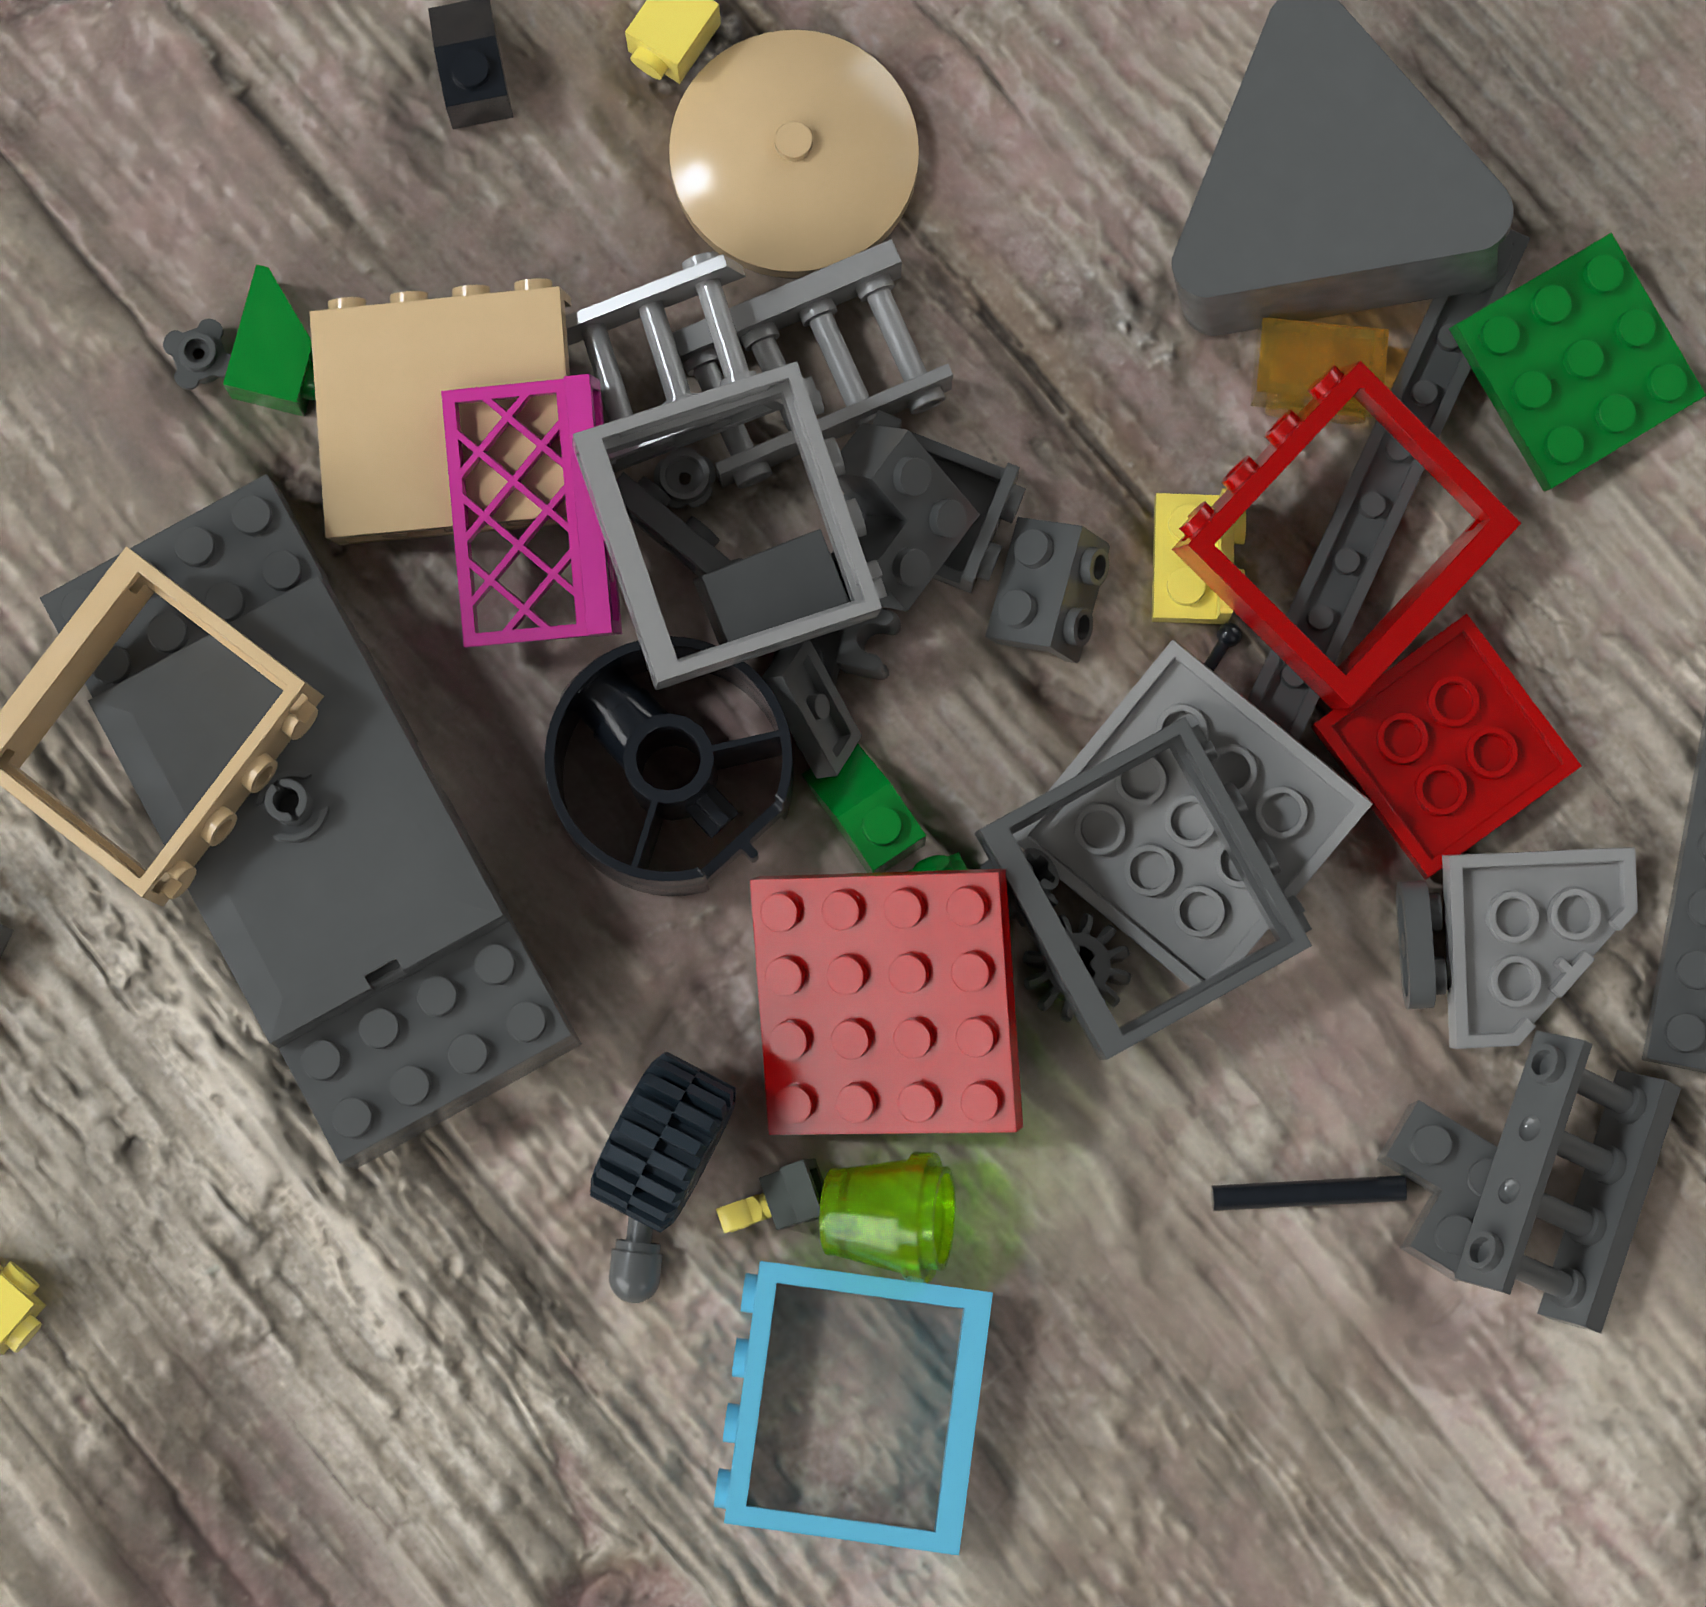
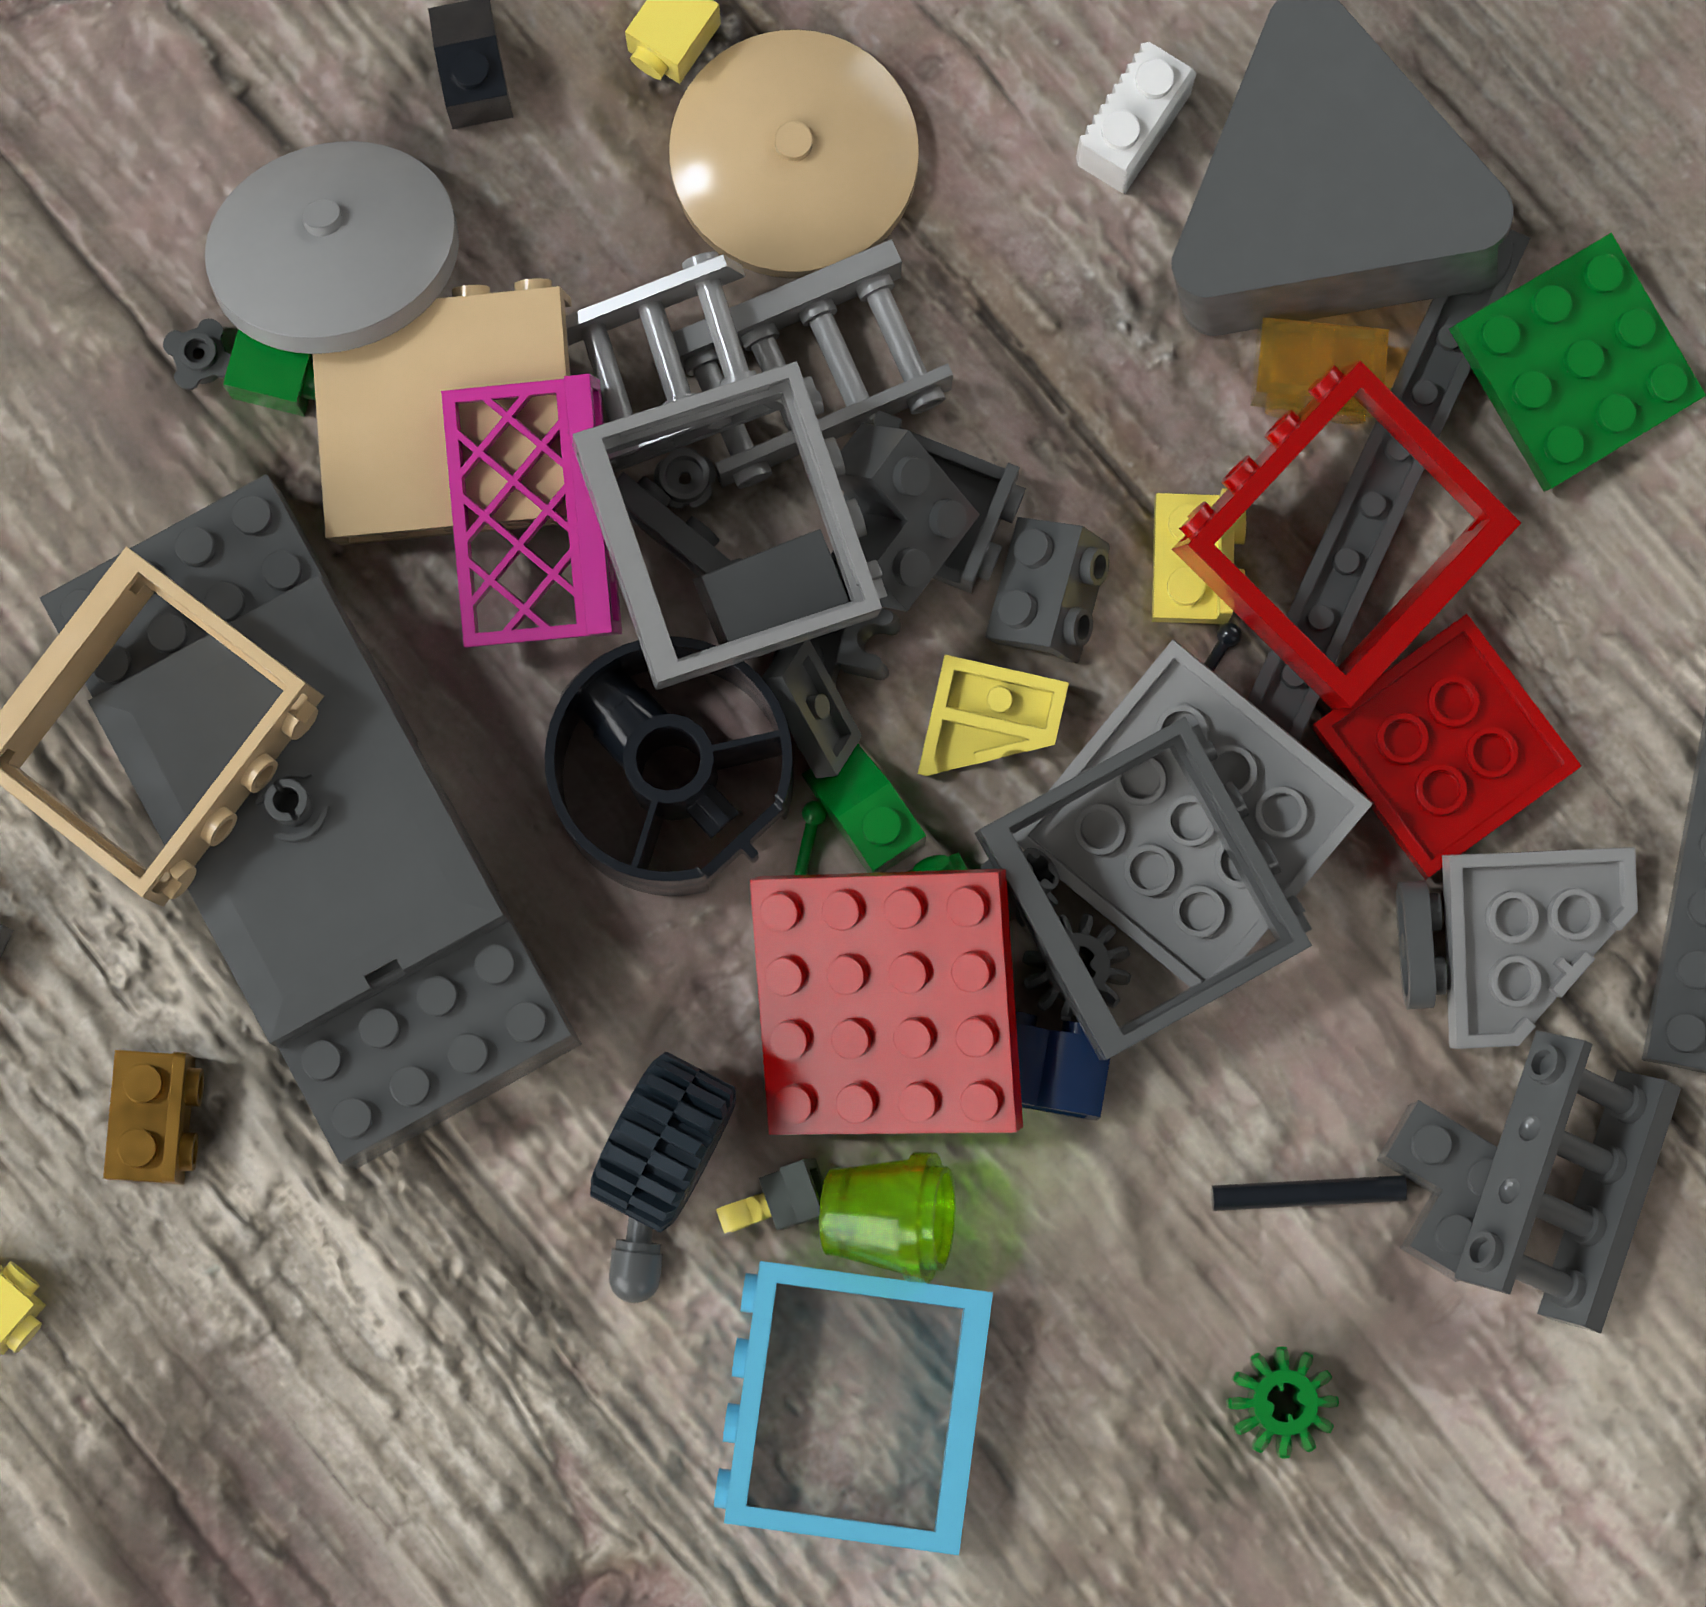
none -> pearl gold bracket [103,1050,204,1185]
none -> light grey dish [205,141,459,354]
none -> green hinge [794,801,827,875]
none -> light yellow wing [918,654,1069,776]
none -> dark blue brick [1015,1011,1110,1121]
none -> white brick [1076,42,1197,194]
none -> green gear [1226,1346,1339,1459]

